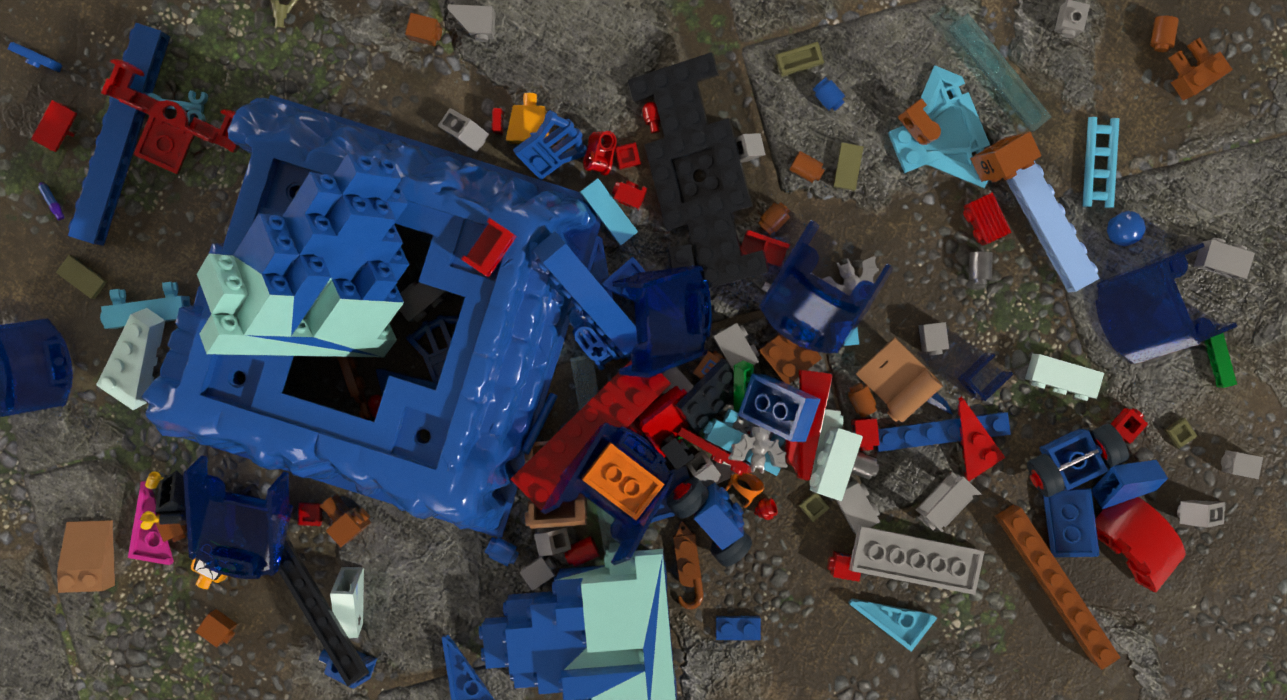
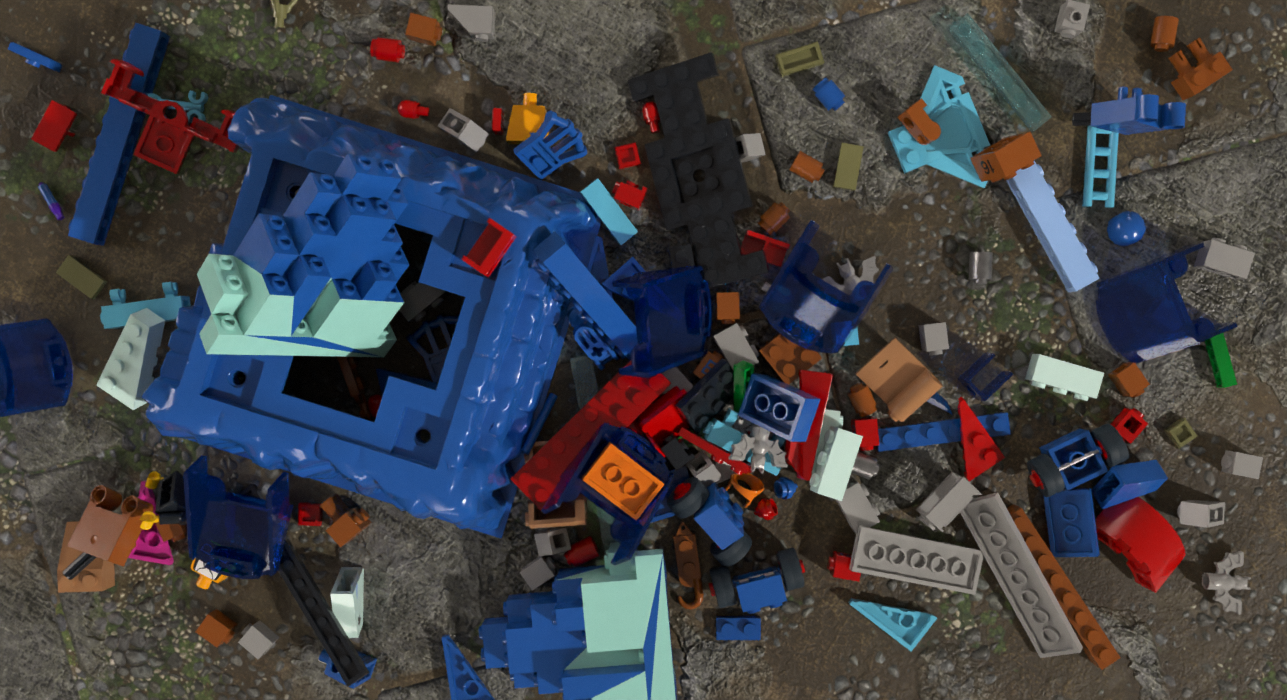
blue brick [485,537,519,567] -> none
red piece [583,131,616,176] -> none
olive tile [798,492,830,522] -> none
red brick [963,192,1012,246] -> none
none -> dark orange piece [63,485,153,580]
none -> light grey brick [238,620,280,660]
none -> red brick [370,37,405,63]
none -> red cylinder [398,100,429,119]
none -> brick [708,548,805,614]
none -> dark orange brick [715,292,740,324]
none -> blue plate [774,477,798,500]
none -> light grey plate [960,492,1083,658]
none -> blue piece [1072,87,1186,135]
none -> dark orange brick [1108,362,1150,398]
none -> light grey animal [1202,551,1251,615]

